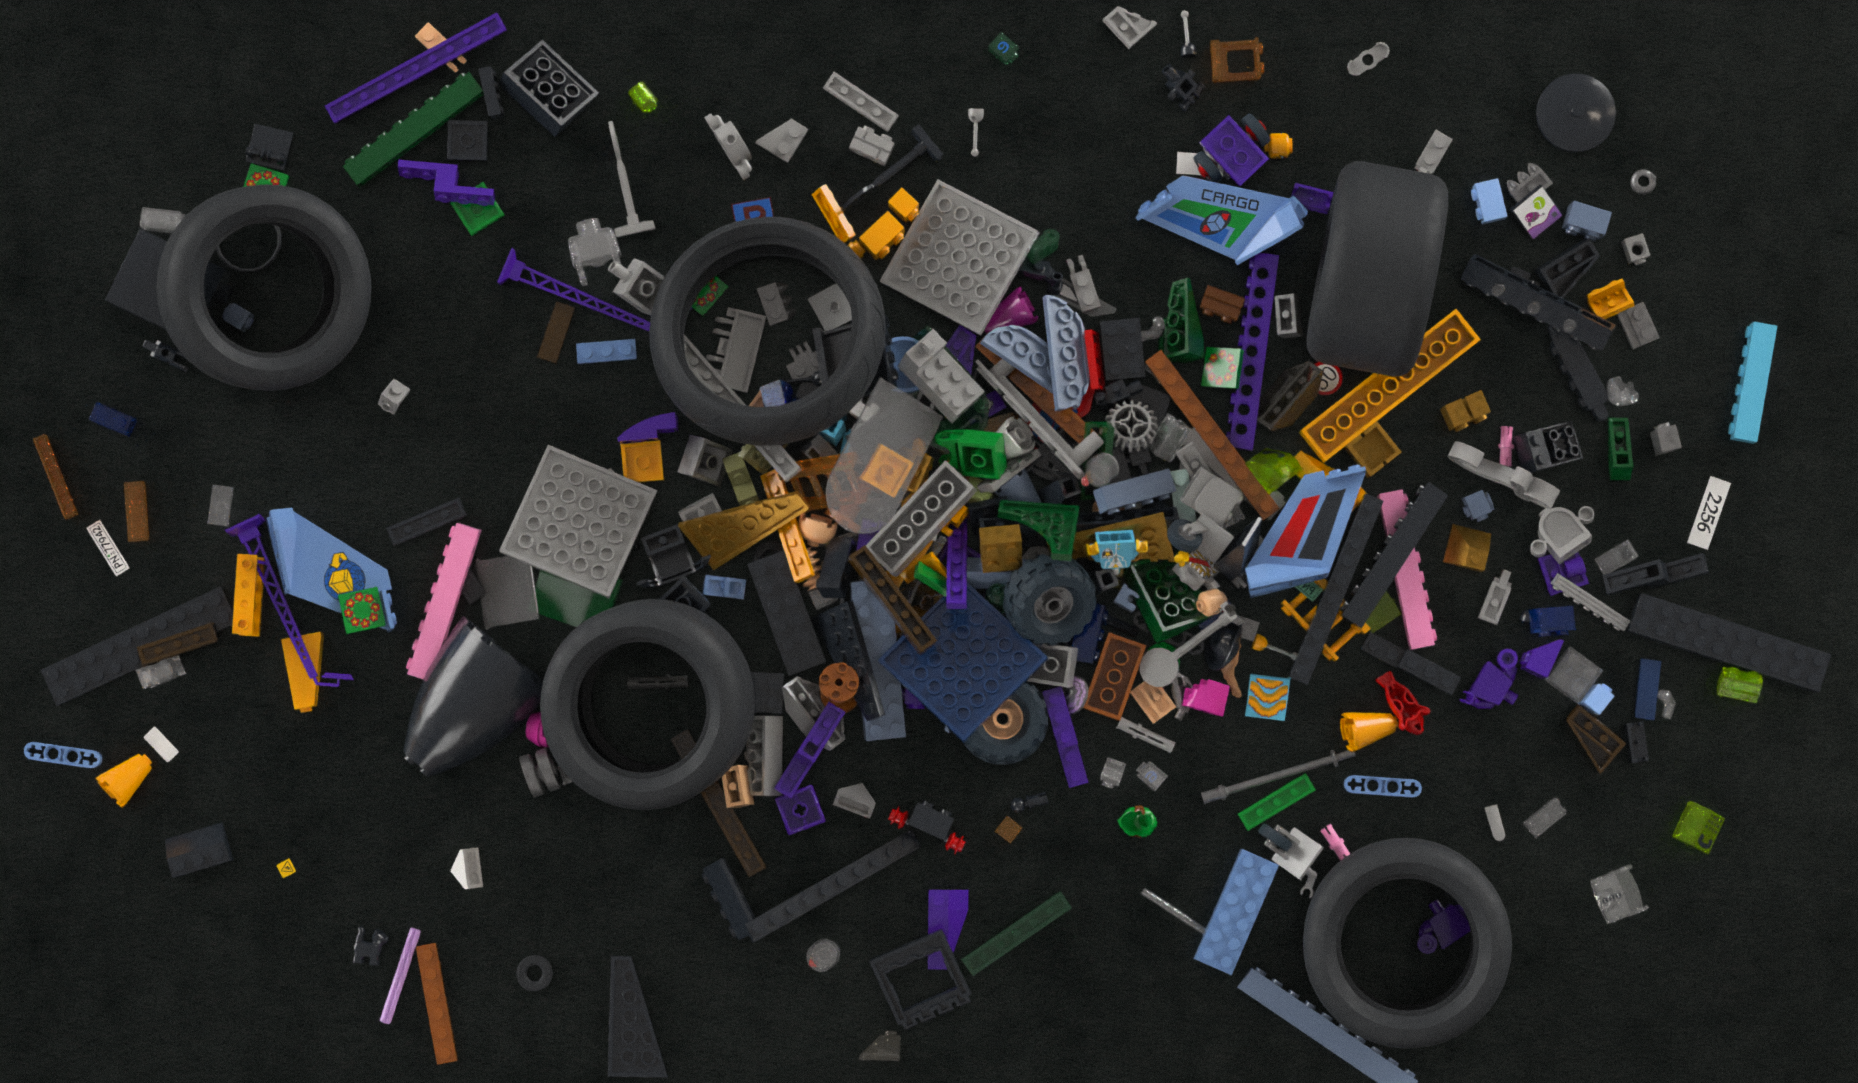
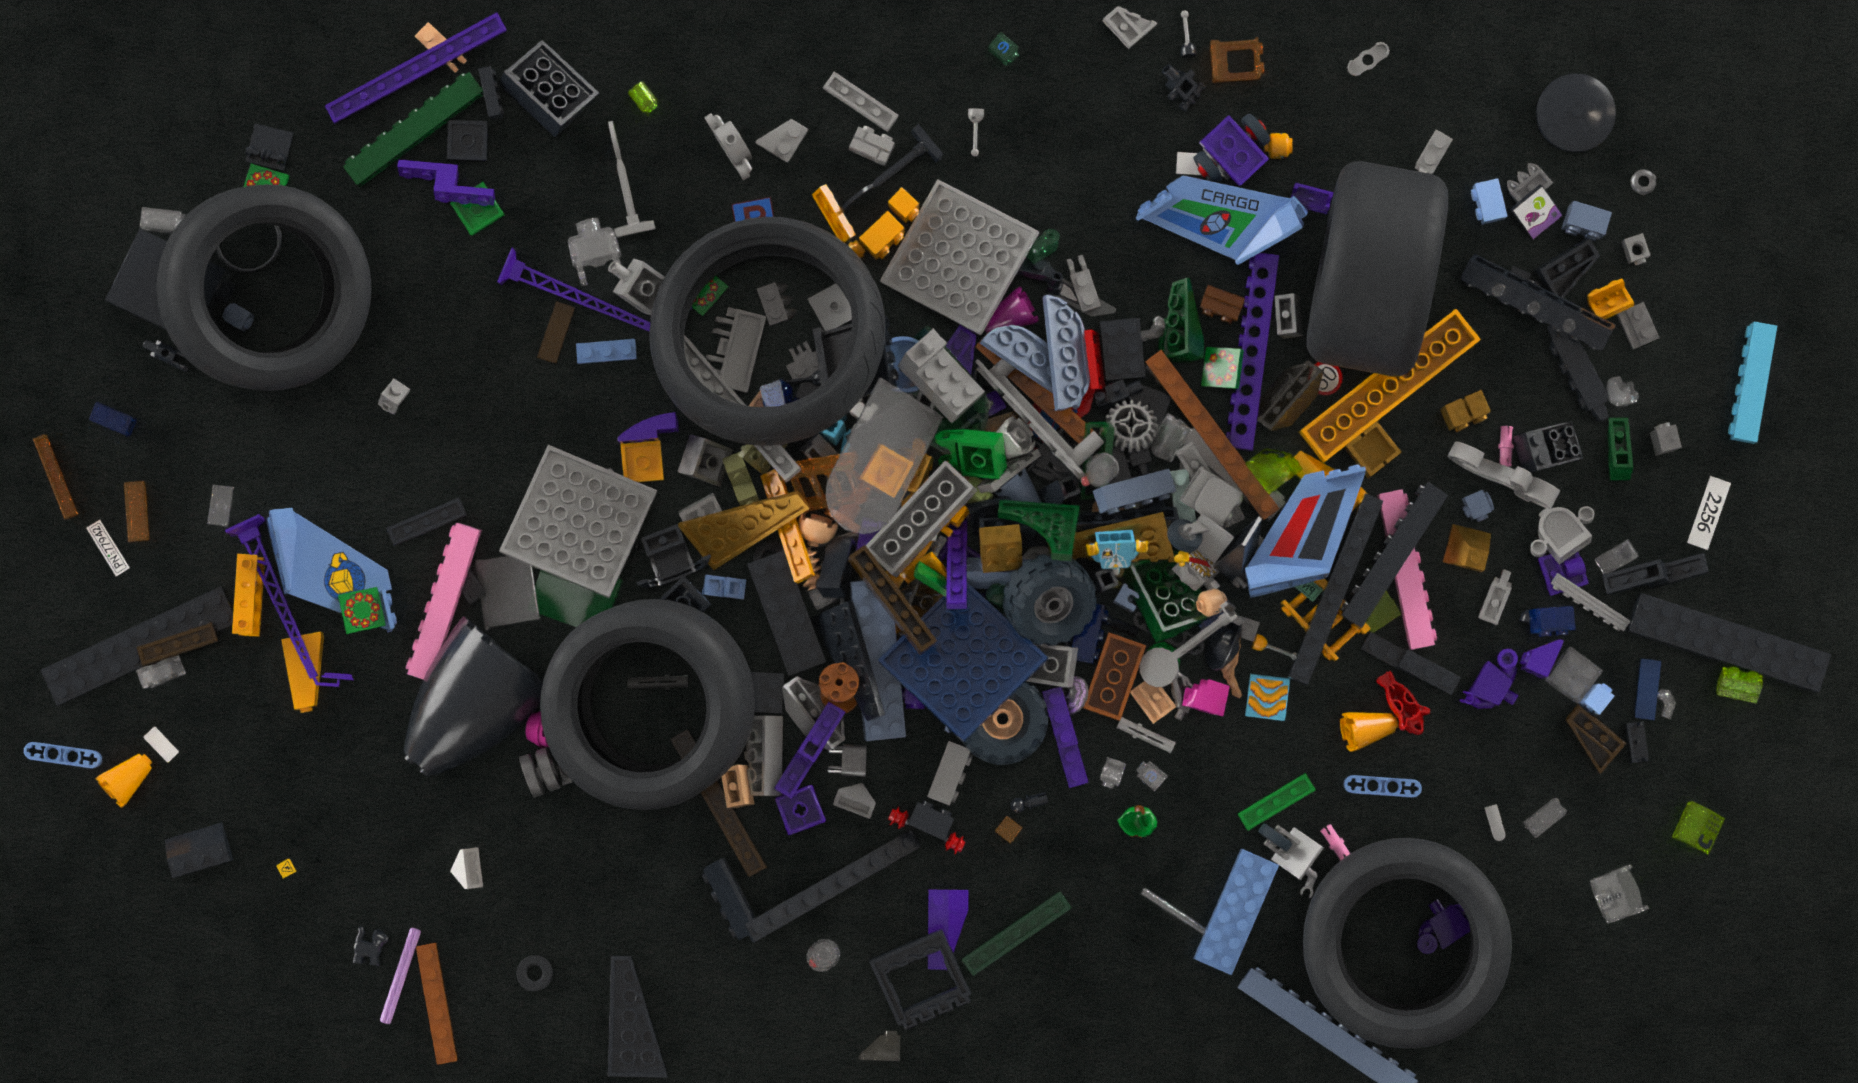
flat silver bar [1201,750,1355,804] -> none
none -> flat silver piece [828,744,866,777]
none -> light grey brick [927,741,973,805]

